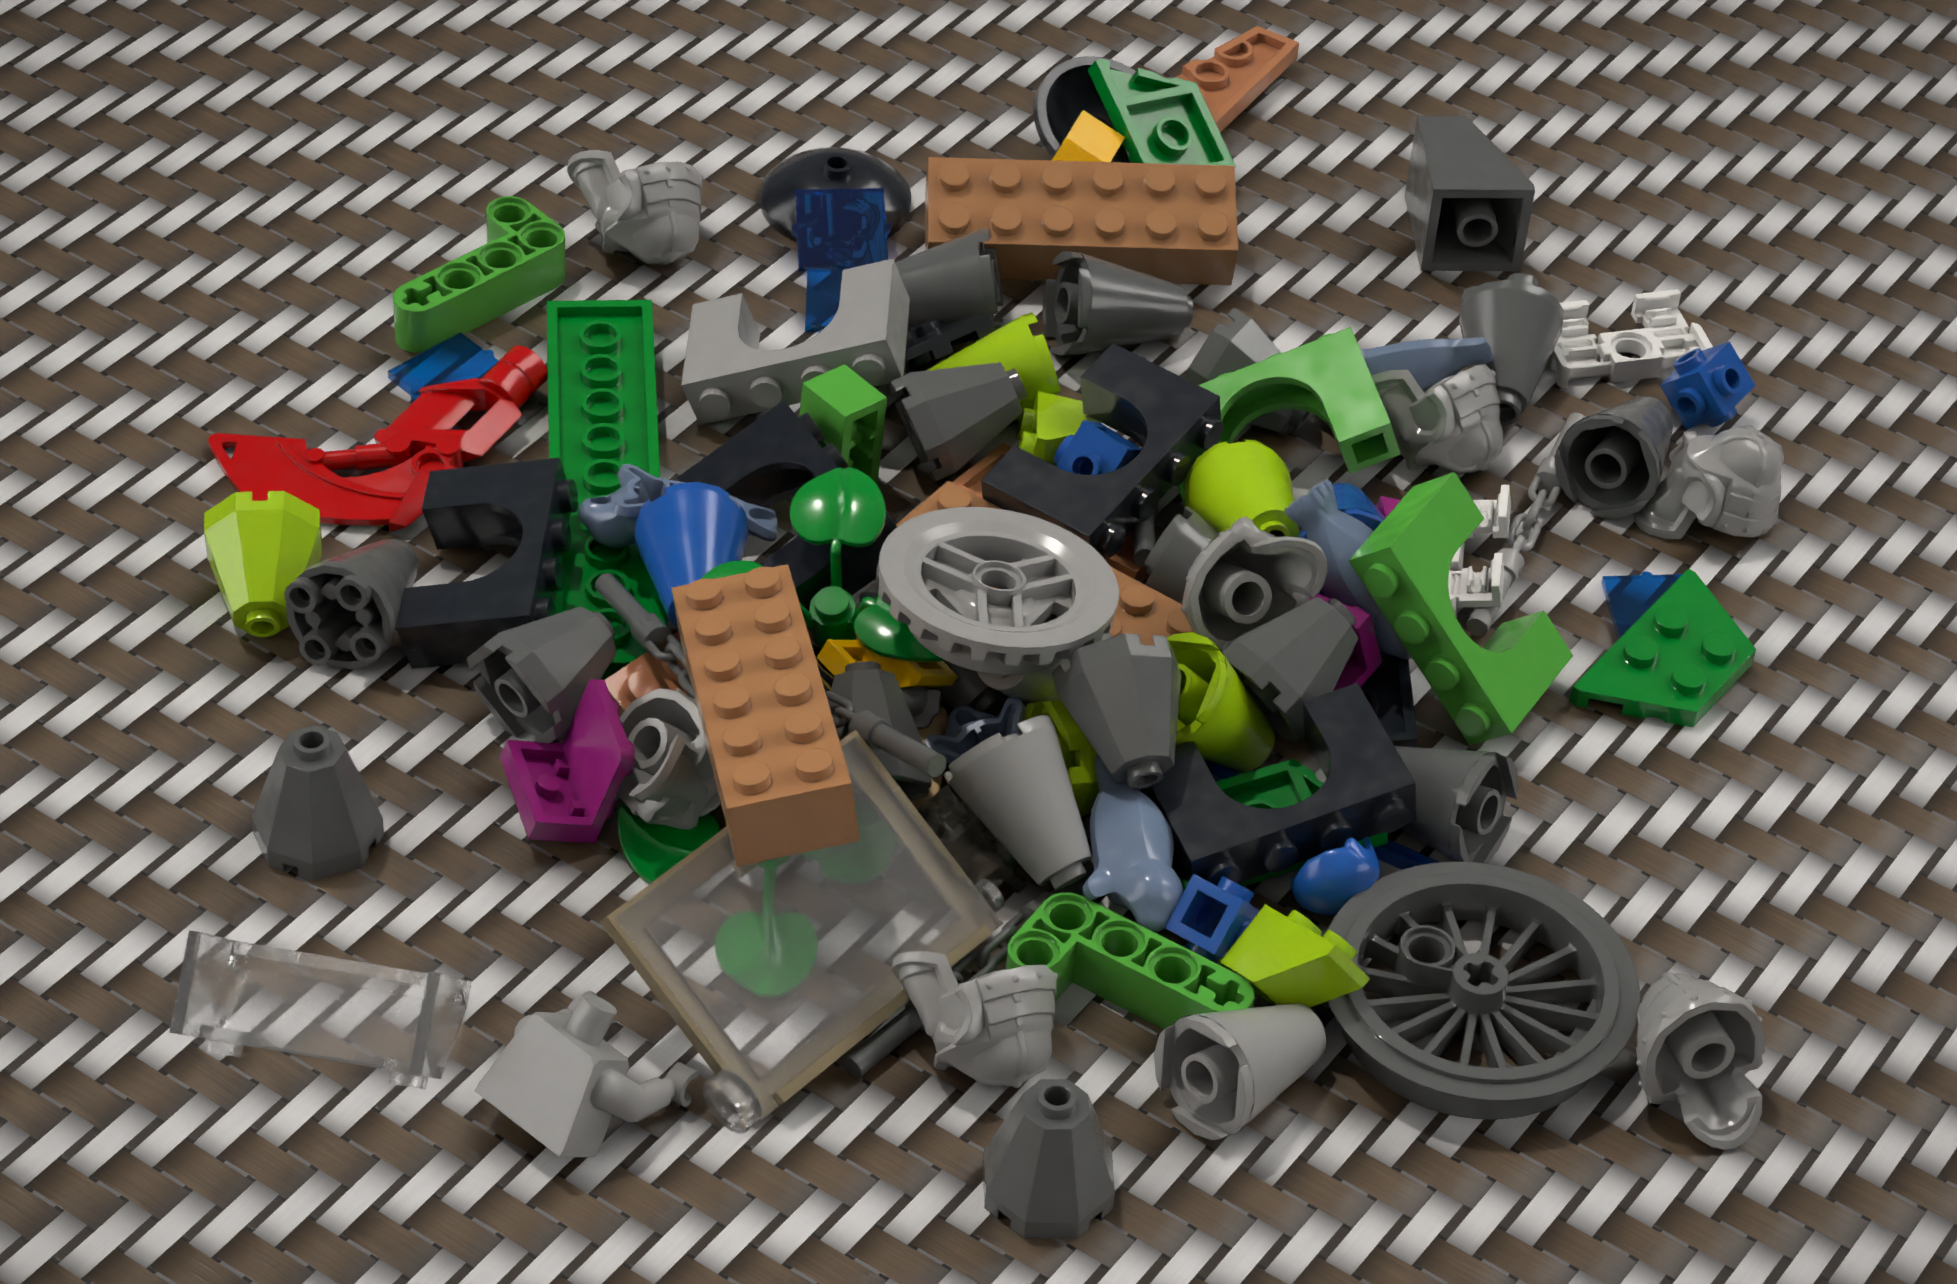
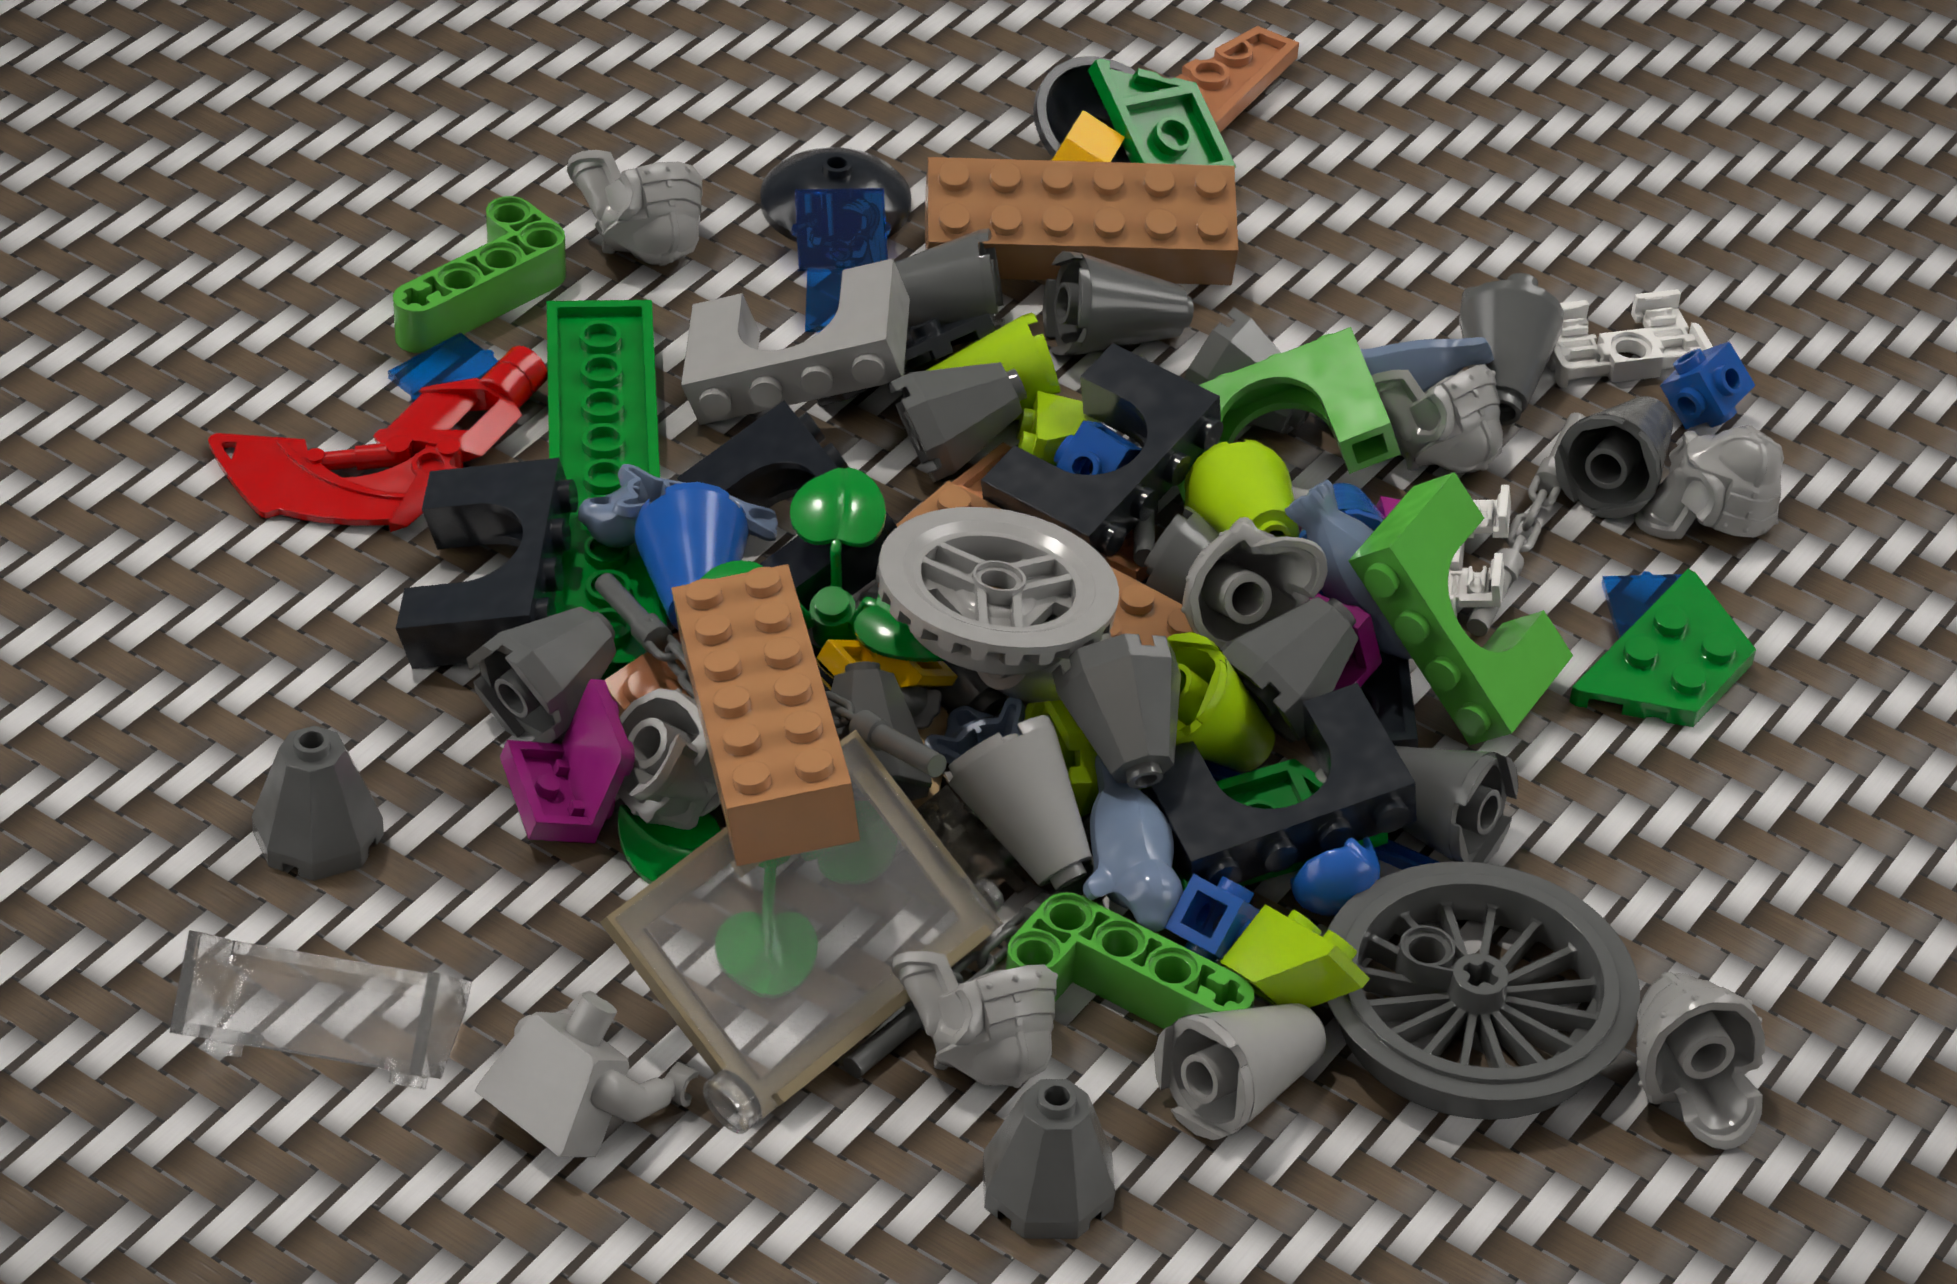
lime cone [204,491,322,637] -> none
dark grey cone [284,539,418,670] -> none
bright green brick [799,364,887,484] -> none
dark grey slope [1404,116,1535,271] -> none

